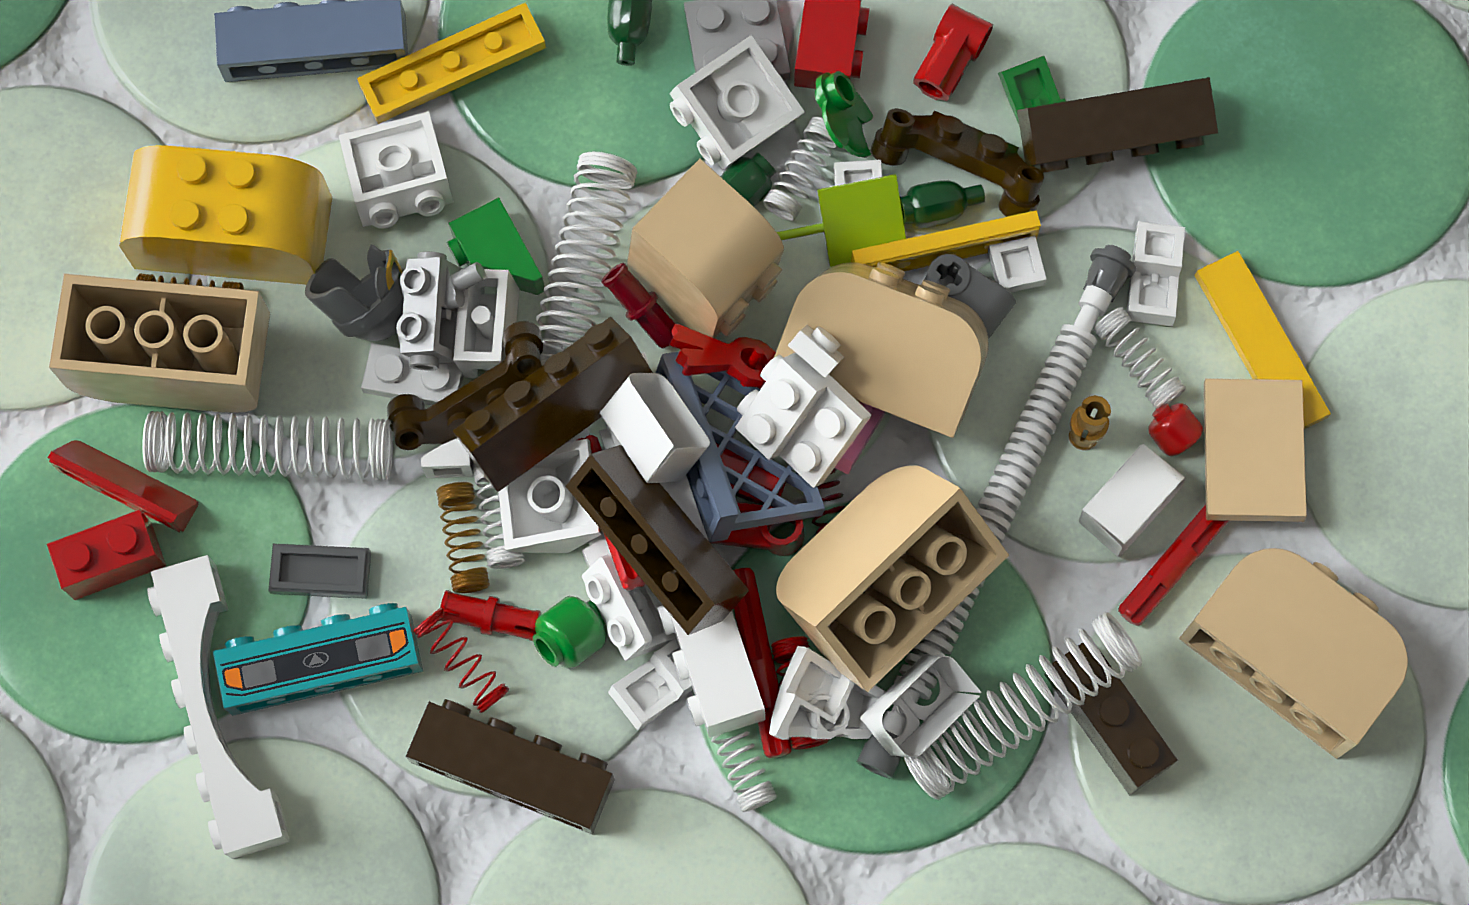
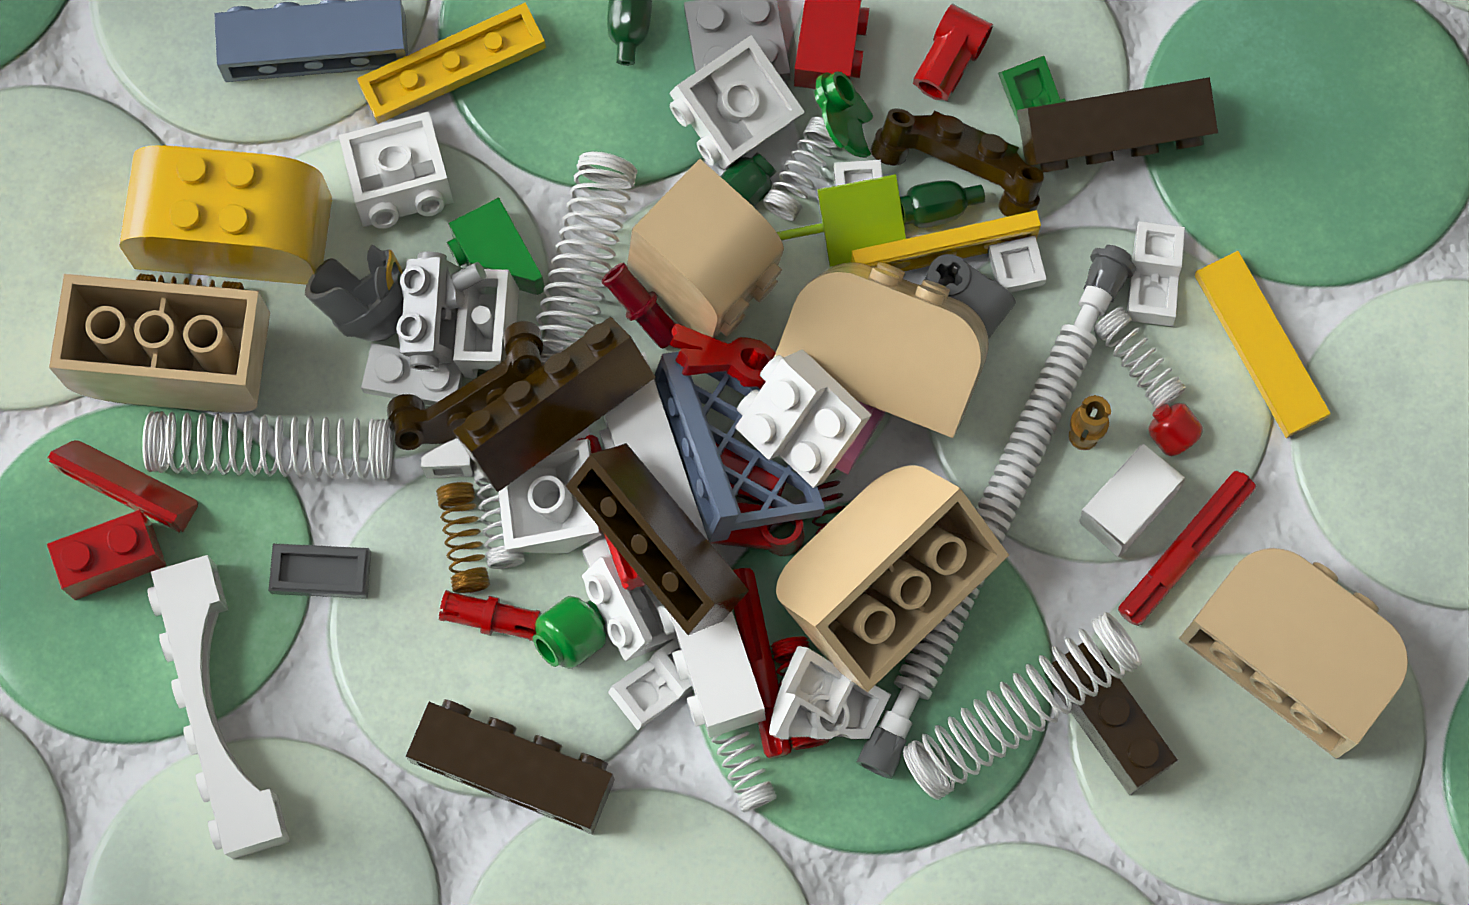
brick [213,603,423,716] -> none
red piece [413,607,509,713] -> none
white piece [600,373,710,483] -> none
white plate [788,325,844,378] -> none
white piece [860,655,982,757] -> none
tan tile [1204,379,1307,522] -> none

